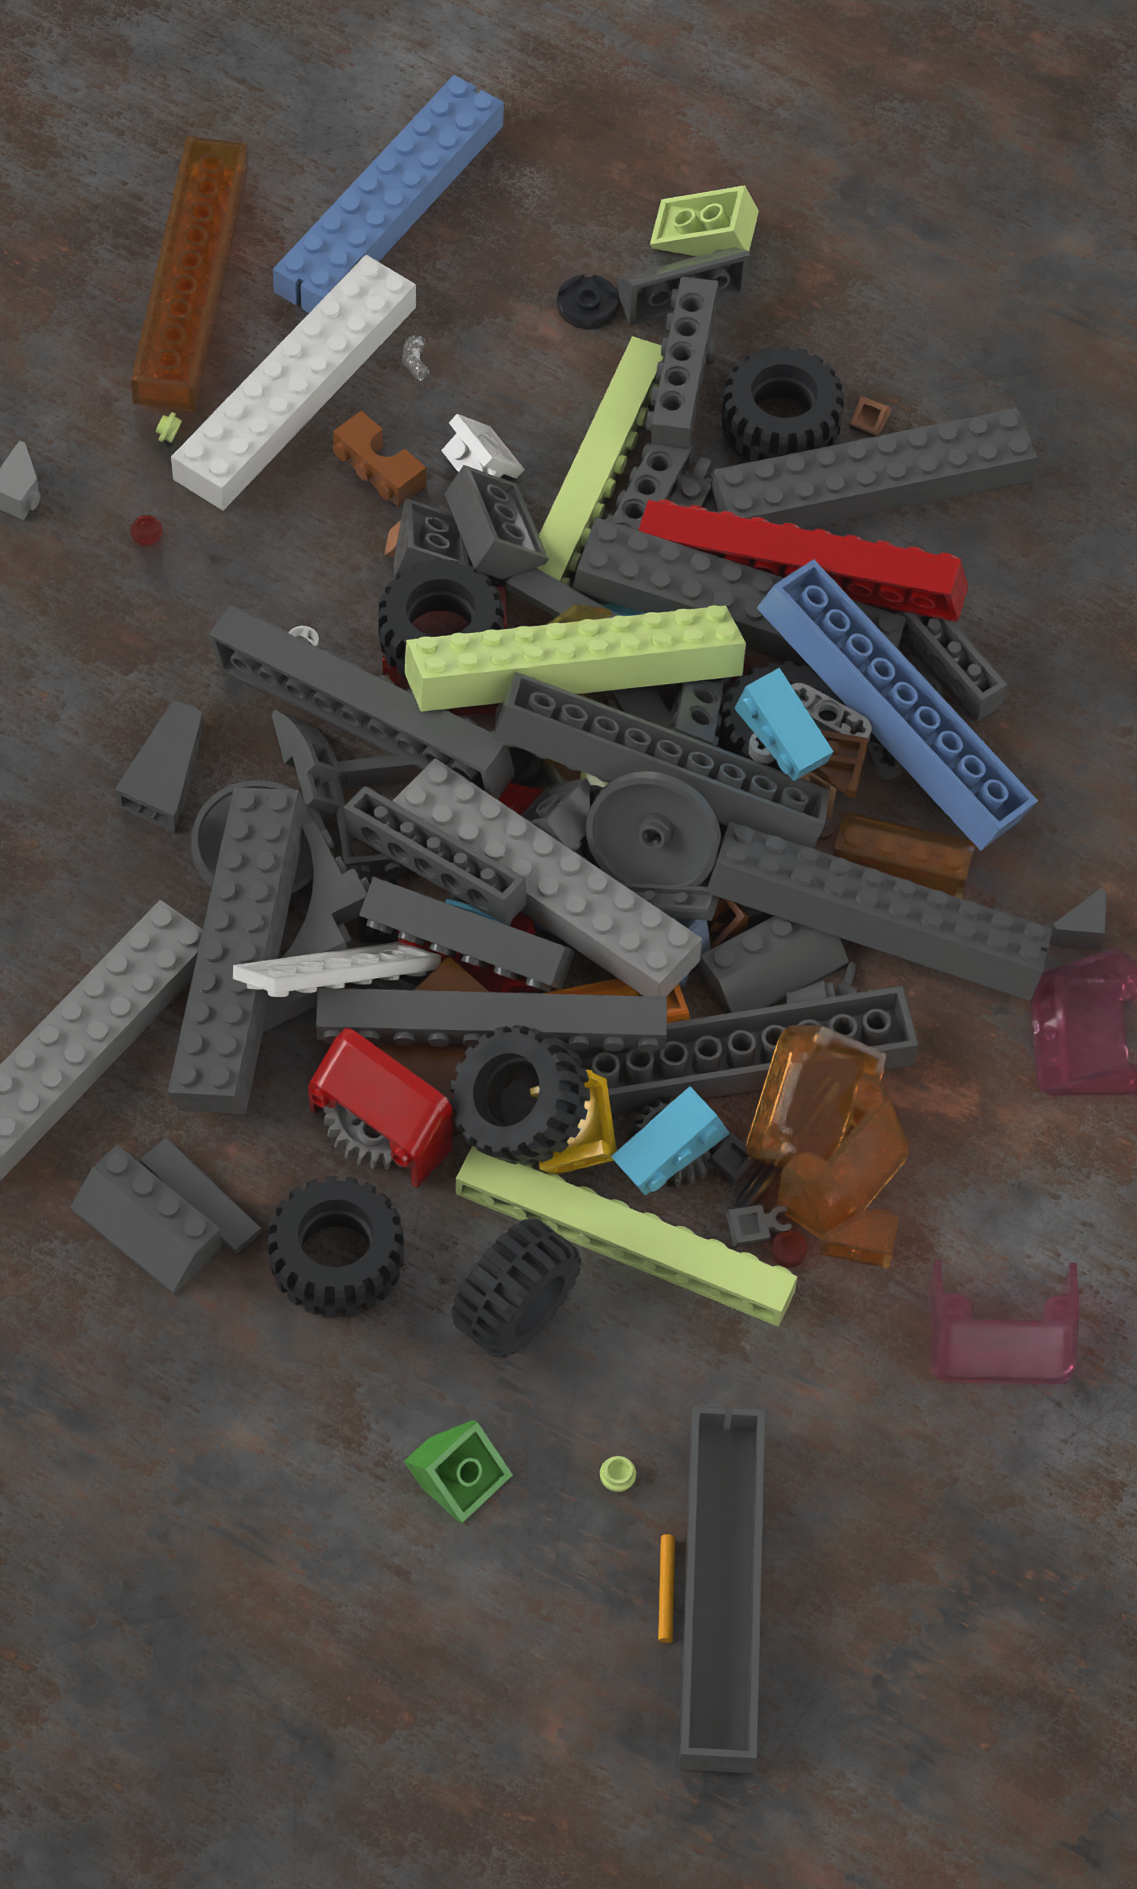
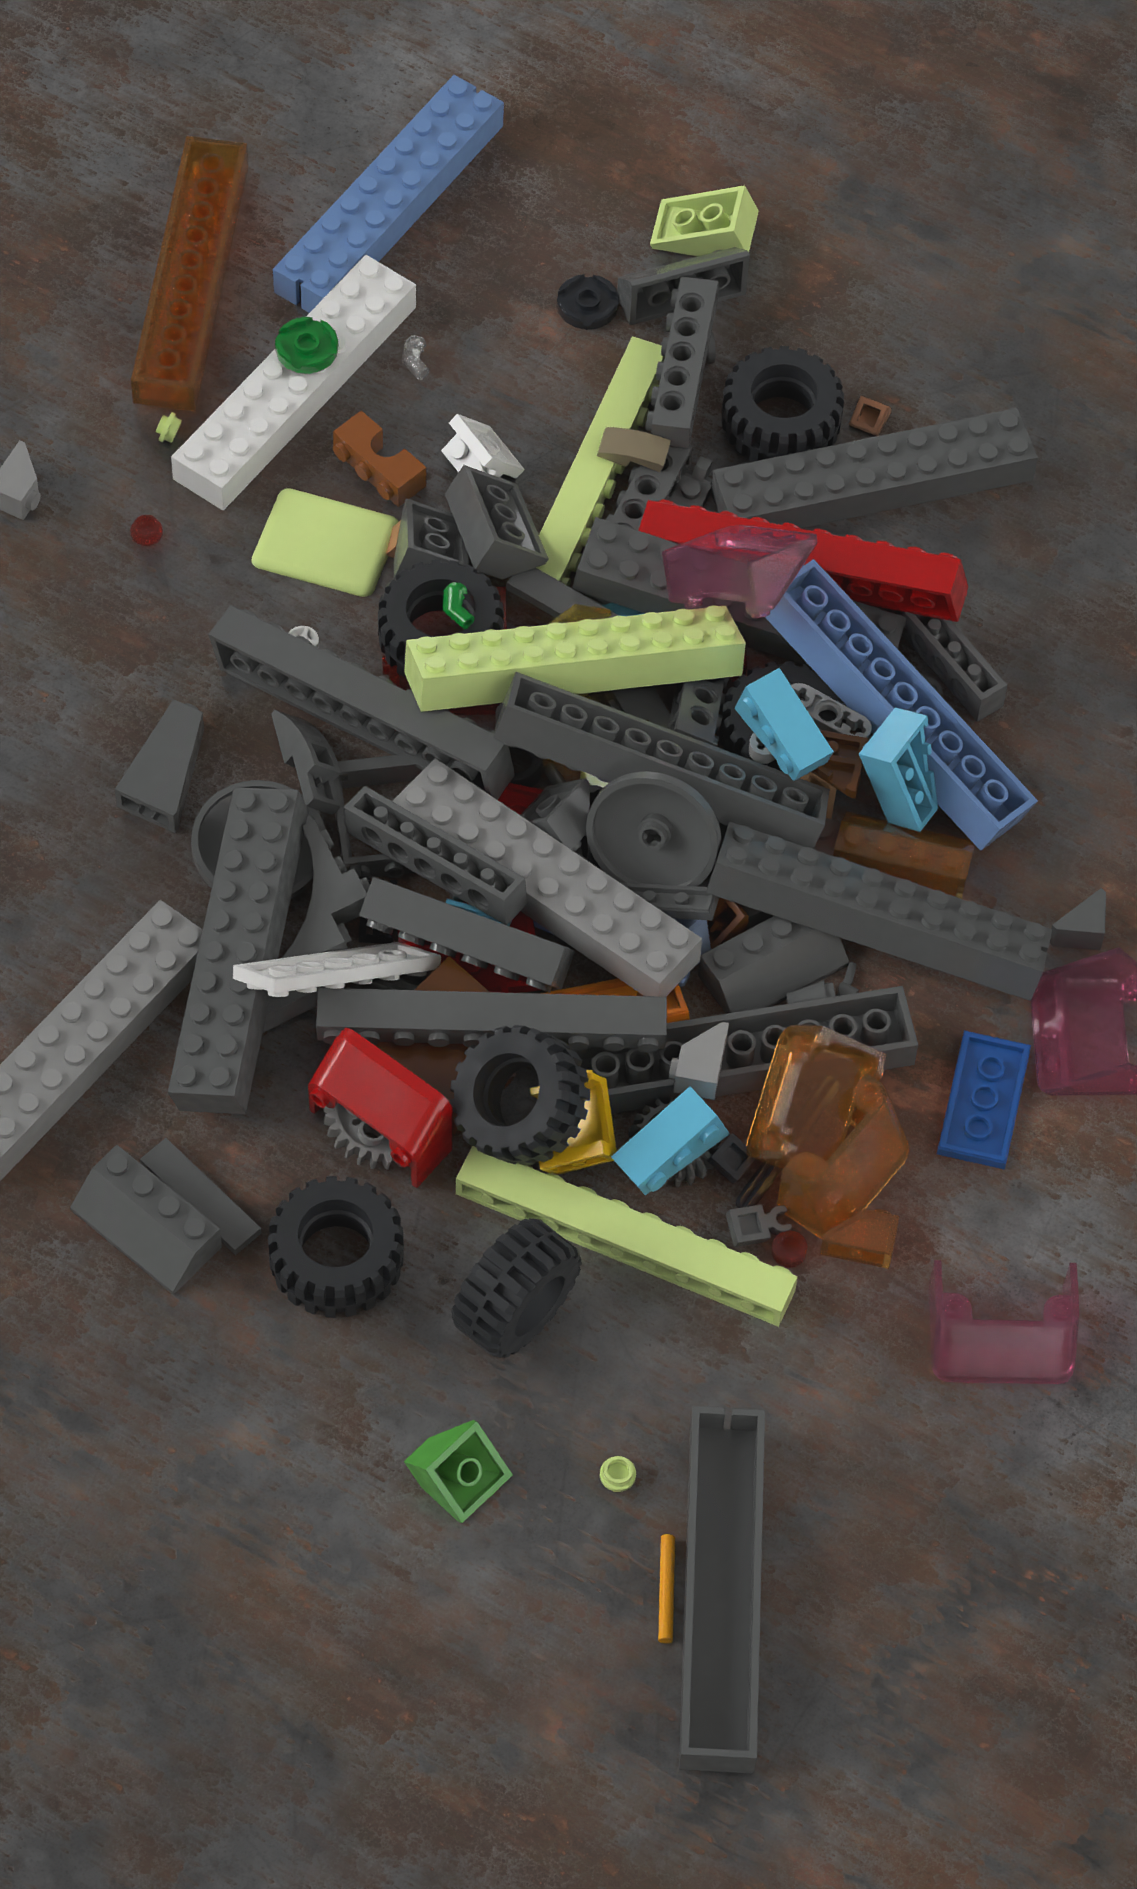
none -> yellowish green piece [251,488,399,597]
none -> green tile [275,317,339,374]
none -> green arm [443,582,475,630]
none -> dark tan slope [597,427,671,472]
none -> clear pink windscreen [662,525,818,618]
none -> light grey slope [669,1022,729,1100]
none -> medium azure wedge [859,707,938,832]
none -> blue tile [937,1031,1031,1170]

